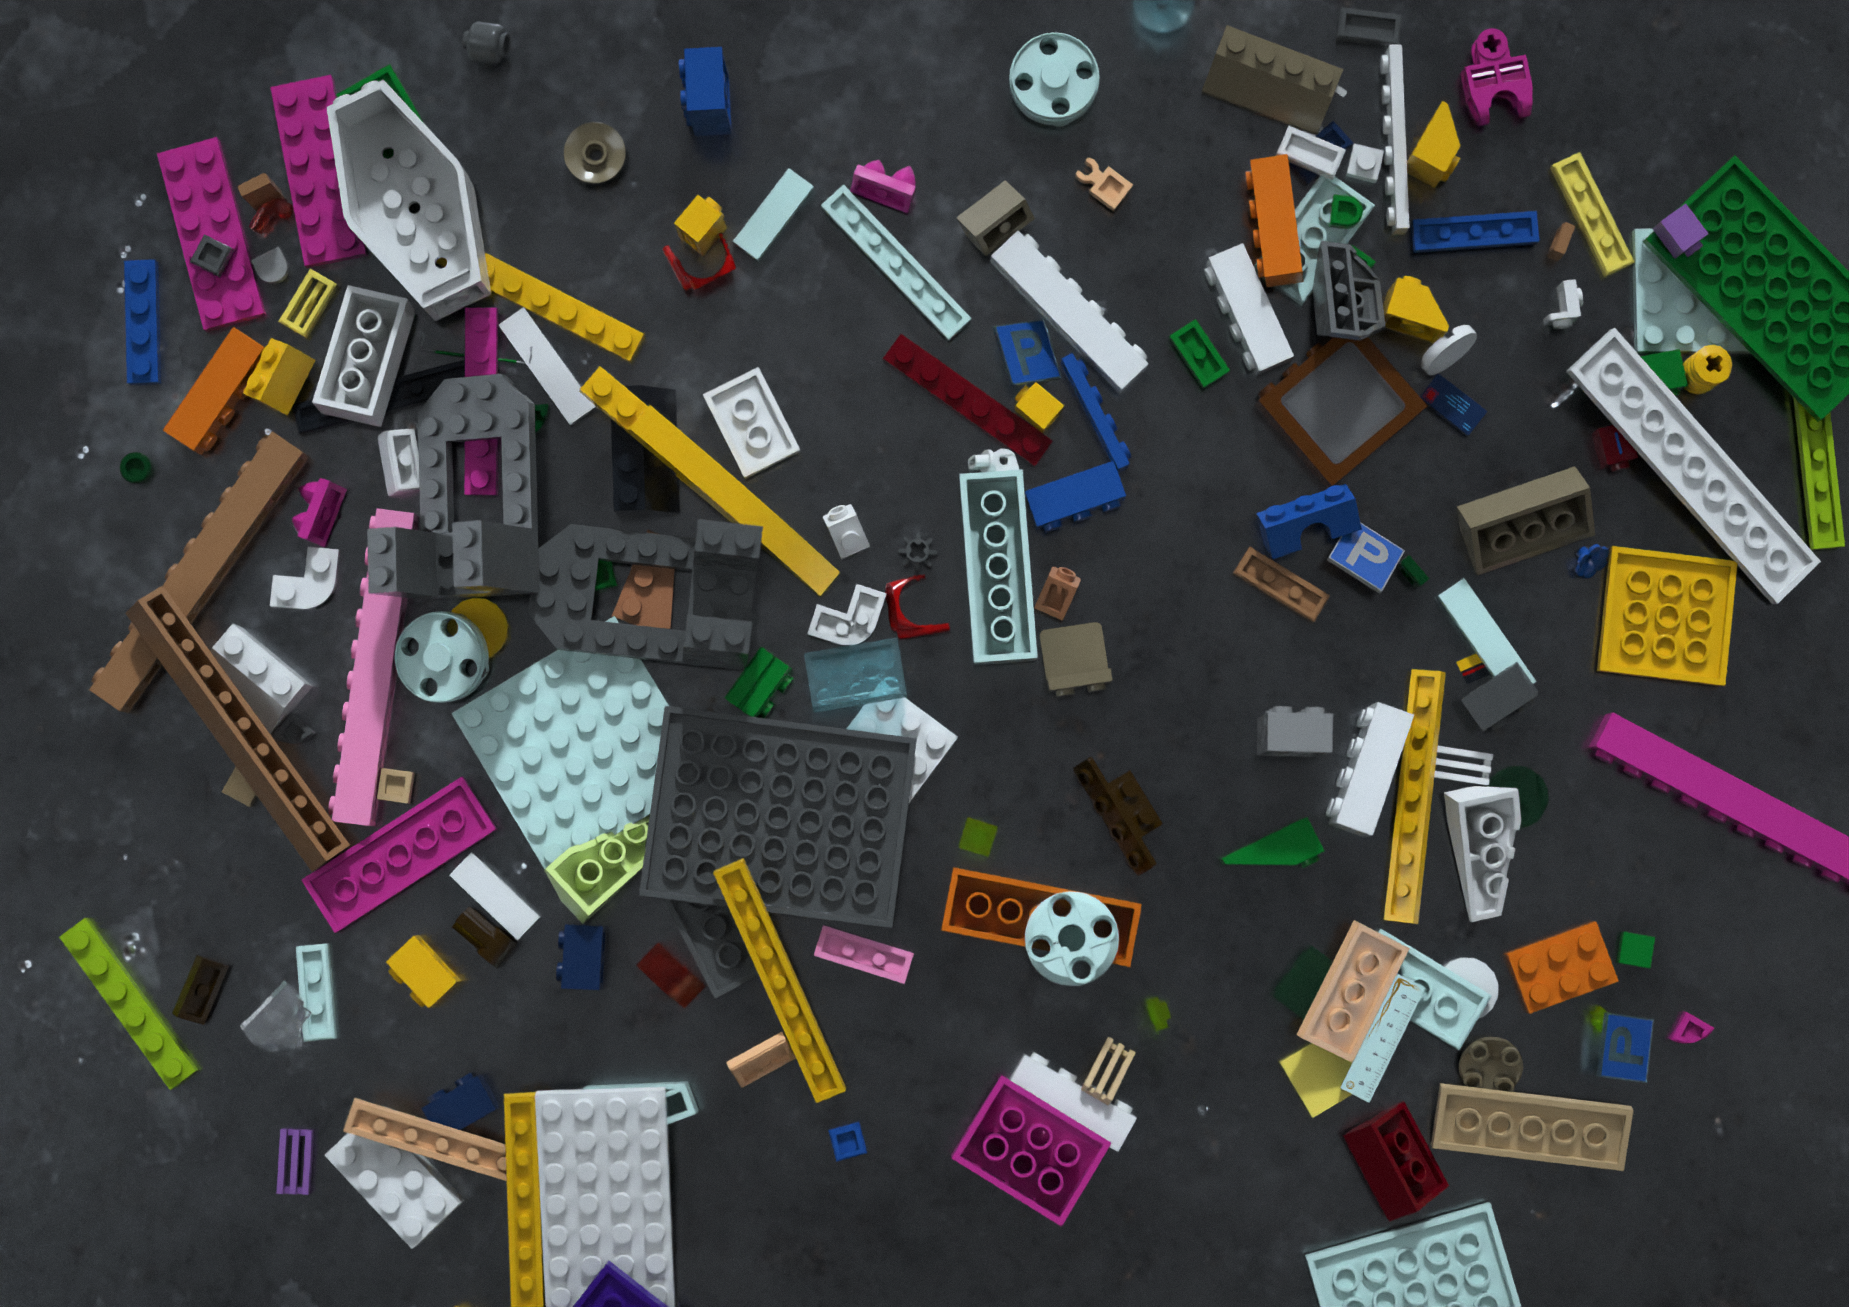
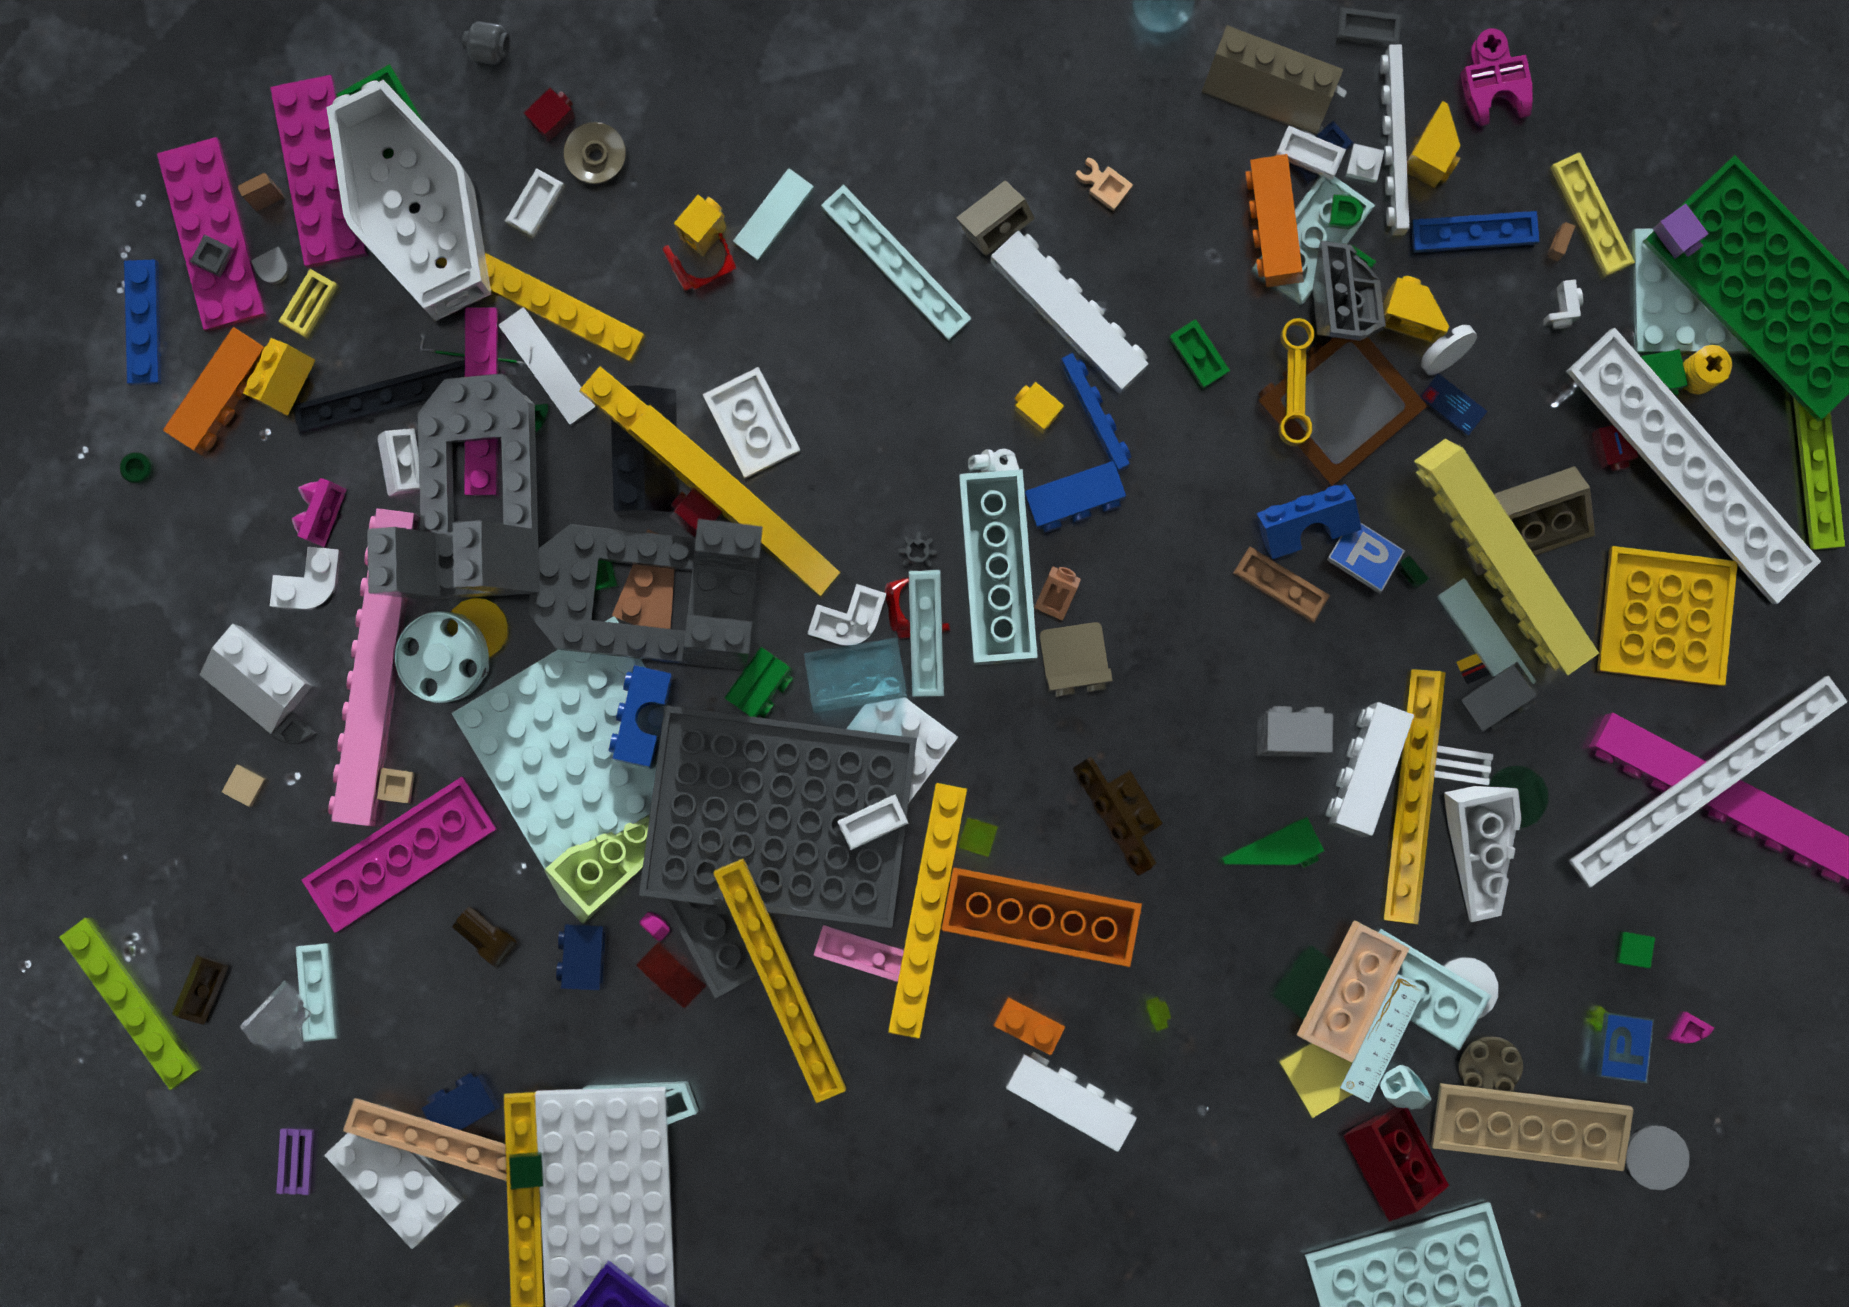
medium nougat brick [89,431,309,713] -> none
medium nougat brick [125,585,350,872] -> none
clear red arm [249,197,294,234] -> none
white brick [312,285,416,427] -> none
yellow brick [386,935,462,1008] -> none
white tile [450,852,541,940] -> none
blue brick [679,47,732,136] -> none
light nougat plate [726,1032,796,1088] -> none
white bracket [823,504,870,559] -> none
blue tile [828,1122,868,1162] -> none
dark pink tile [850,160,916,213] -> none
dark red plate [883,334,1053,468] -> none
dark pink slope [951,1075,1112,1227] -> none
blue piece [992,319,1062,386] -> none
light aqua piece [1009,33,1099,127] -> none
light aqua piece [1025,892,1119,986] -> none
tan tile [1080,1037,1136,1105] -> none
white brick [1204,243,1294,377] -> none
orange plate [1505,921,1619,1014] -> none
blue plant [1575,544,1610,578] -> none
none -> white tile [505,168,564,238]
none -> dark green tile [509,1152,544,1189]
none -> dark red brick [524,88,575,142]
none -> blue arch [609,665,673,769]
none -> dark pink tile [639,912,670,941]
none -> dark red brick [669,488,722,538]
none -> white tile [837,795,909,850]
none -> yellow plate [888,783,967,1039]
none -> light aqua tile [909,570,944,697]
none -> orange brick [993,996,1065,1055]
none -> yellow piece [1279,318,1314,446]
none -> light aqua rock [1380,1065,1431,1110]
none -> light yellow brick [1414,439,1599,675]
none -> white plate [1569,676,1848,887]
none -> light grey tile [1625,1125,1689,1190]

